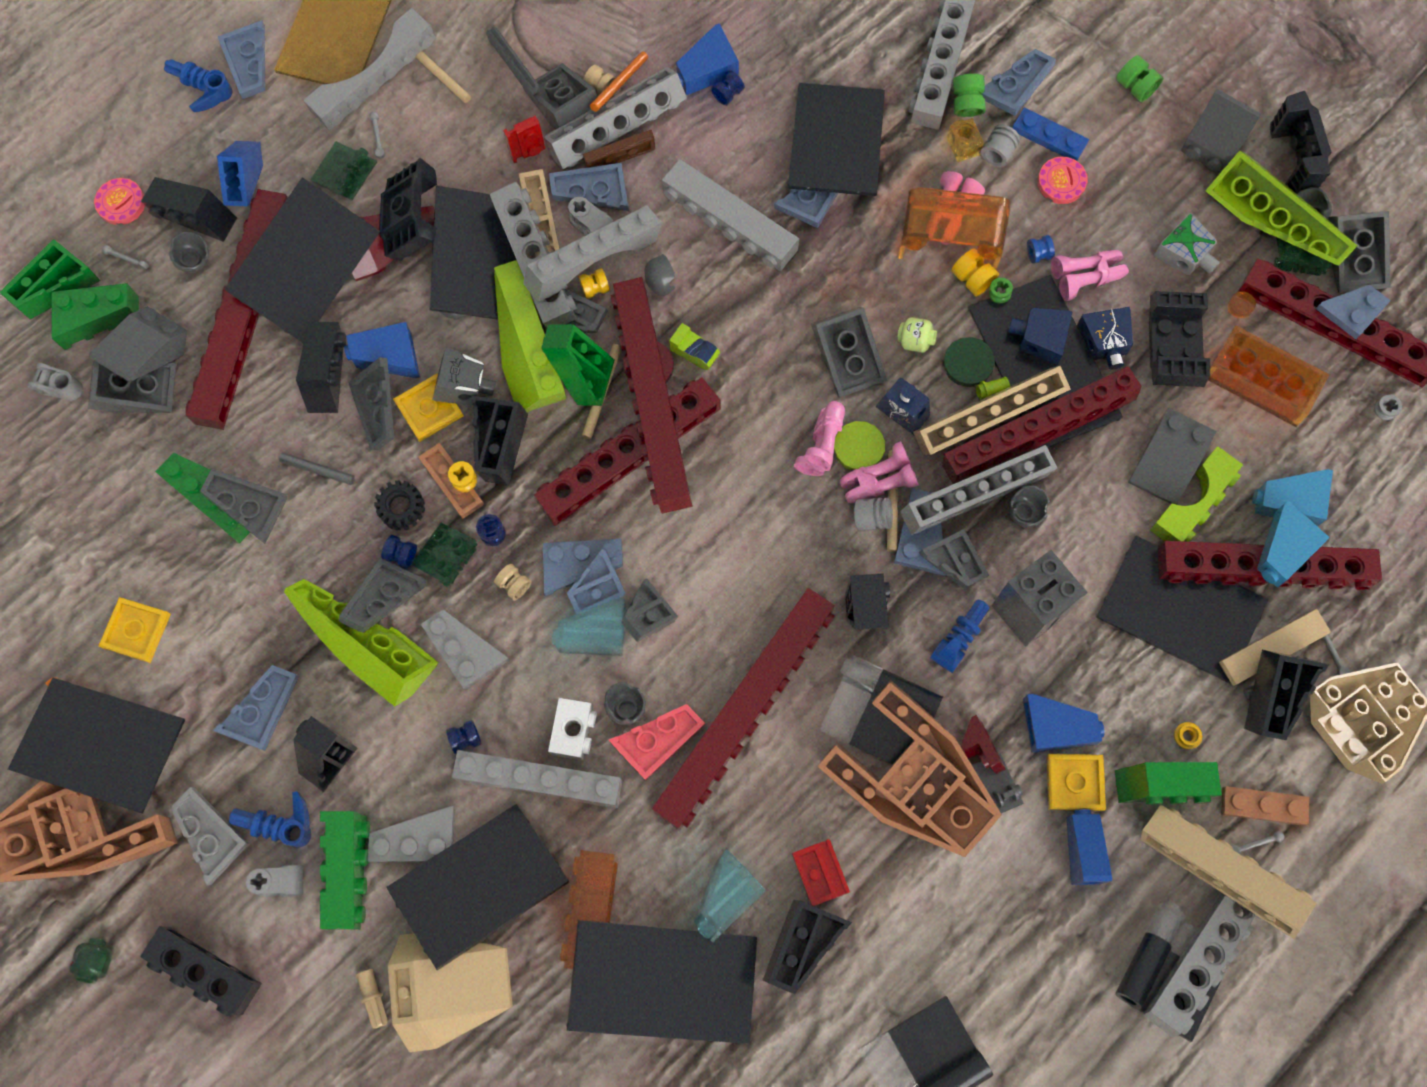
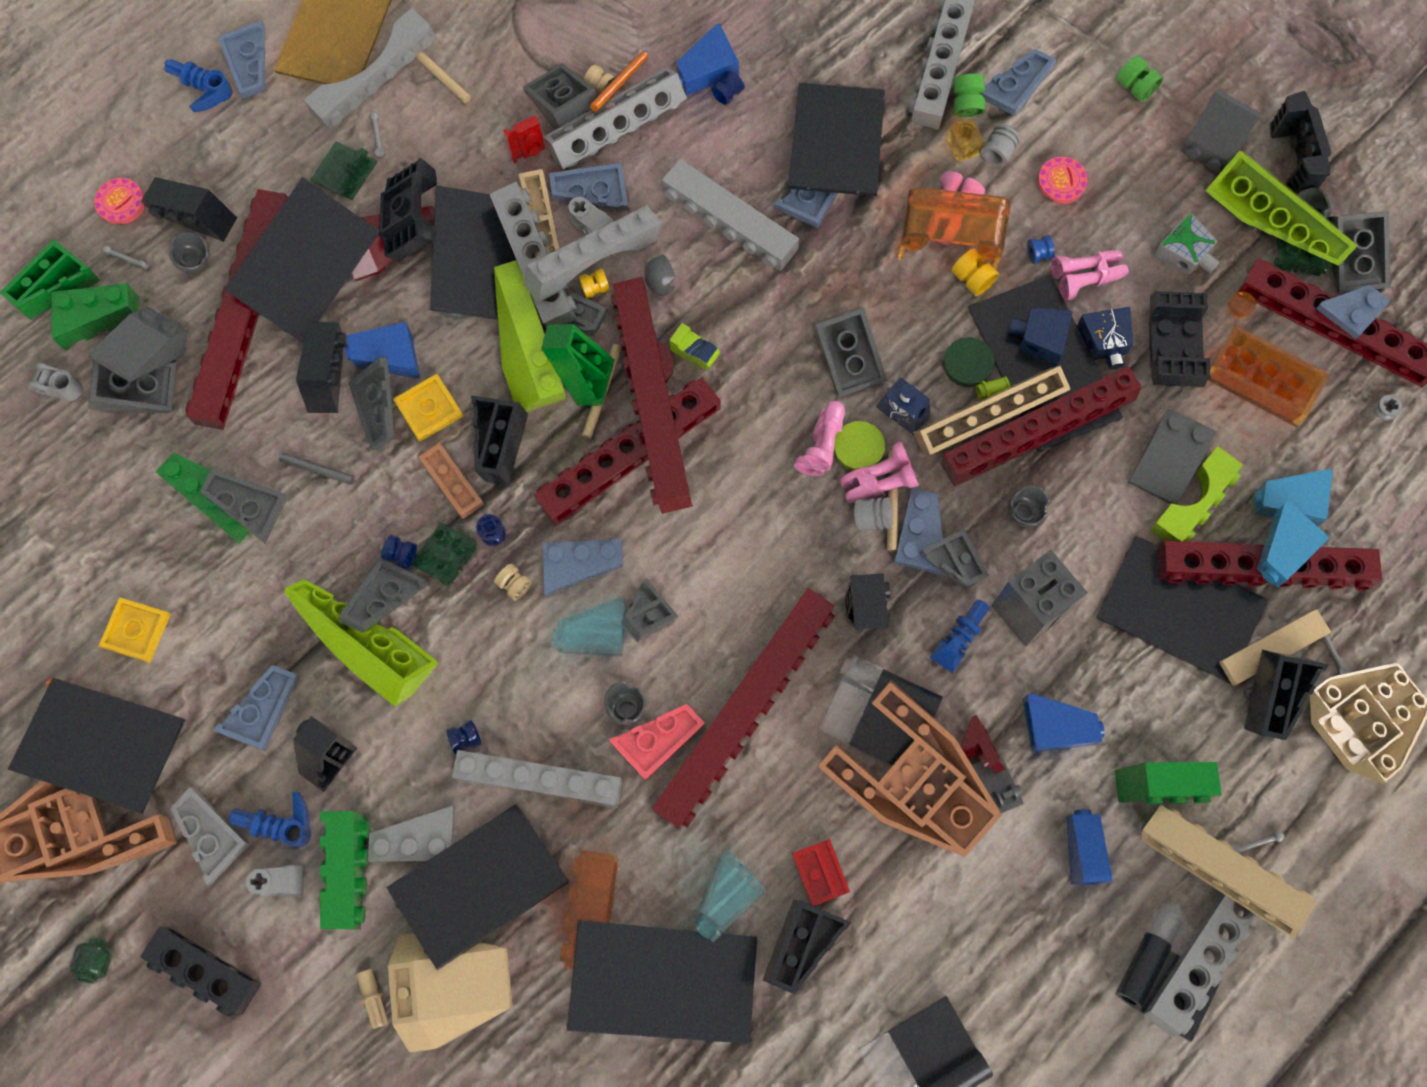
blue slope [217,141,263,206] -> none
black tyre [374,480,425,531] -> none
light grey wing [421,610,509,690] -> none
dark grey torso [432,347,496,406] -> none
yellow wheel [448,461,477,492] -> none
dark grey axle [486,27,540,96] -> none
white brick [548,698,597,761] -> none
sand blue wing [567,548,626,617] -> none
reddish brown tile [583,130,655,168] -> none
yellowish green head [898,317,937,353] -> none
light grey brick [900,445,1057,535] -> none
bright green bush [989,278,1013,304] -> none
blue plate [1012,107,1089,161] -> none
yellow plate [1046,754,1106,811] -> none
yellow plate [1174,722,1202,750] -> none
nougat plate [1221,786,1309,826] -> none

